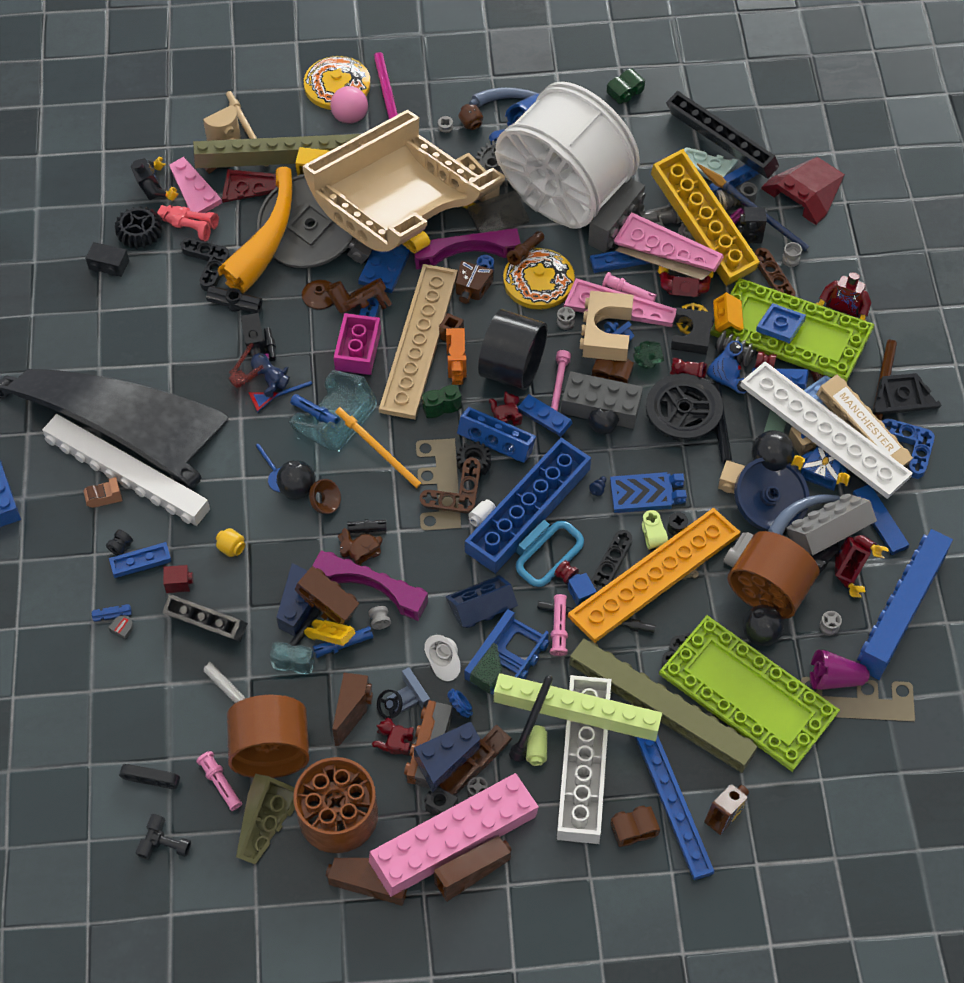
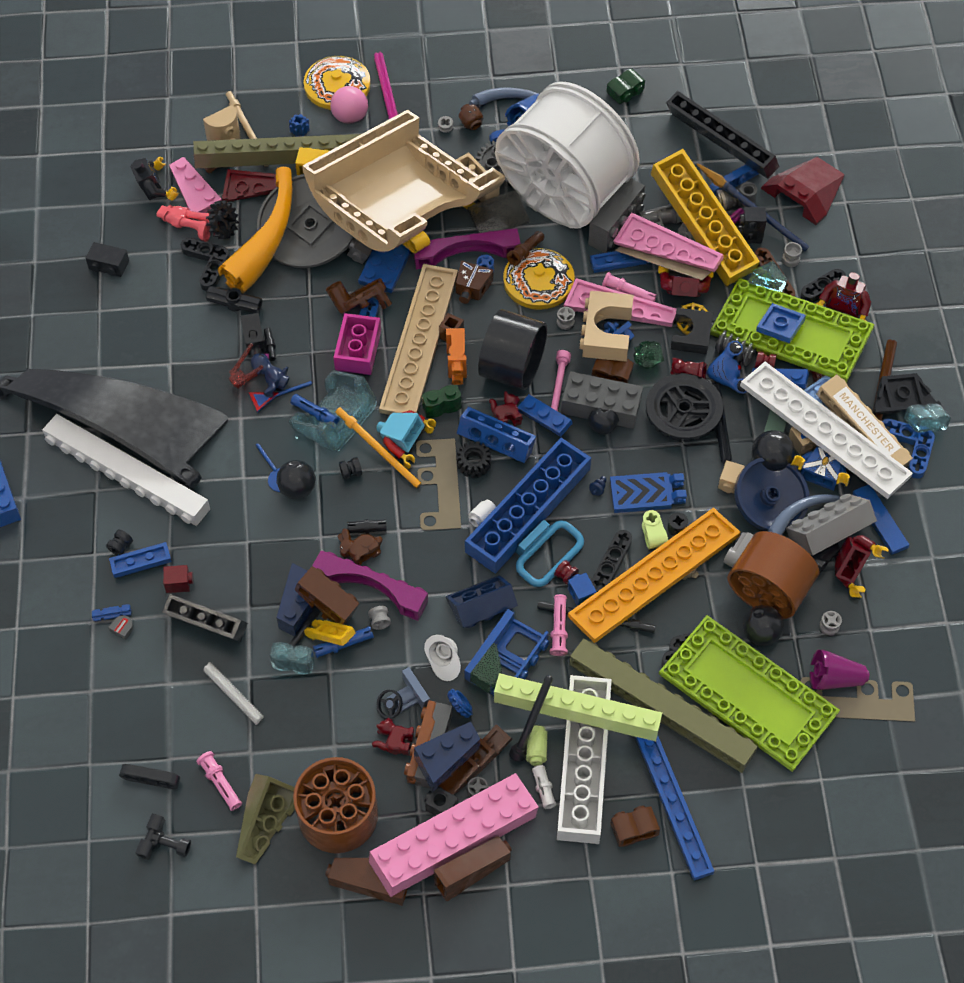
nougat leg [83,477,123,508] -> none
black gear [115,206,163,250] -> none
yellow head [216,528,245,557] -> none
dark orange wheel [227,695,309,778] -> none
reddish brown dish [302,280,334,310] -> none
reddish brown piece [309,479,341,514] -> none
reddish brown slope [332,672,373,746] -> none
reddish brown beam [420,457,481,513] -> none
light aqua wing [684,147,738,181] -> none
reddish brown torso [704,785,749,835] -> none
light orange panel [713,292,744,333] -> none
blue brick [857,529,953,680] -> none
none -> black gear [206,201,239,239]
none -> blue gear [289,114,310,137]
none -> black wheel [339,457,362,480]
none -> medium azure torso [376,410,436,469]
none -> white pin [532,765,556,809]
none -> clear light blue slope [748,261,788,293]
none -> black beam [800,269,846,302]
none -> clear light blue brick [904,403,951,433]

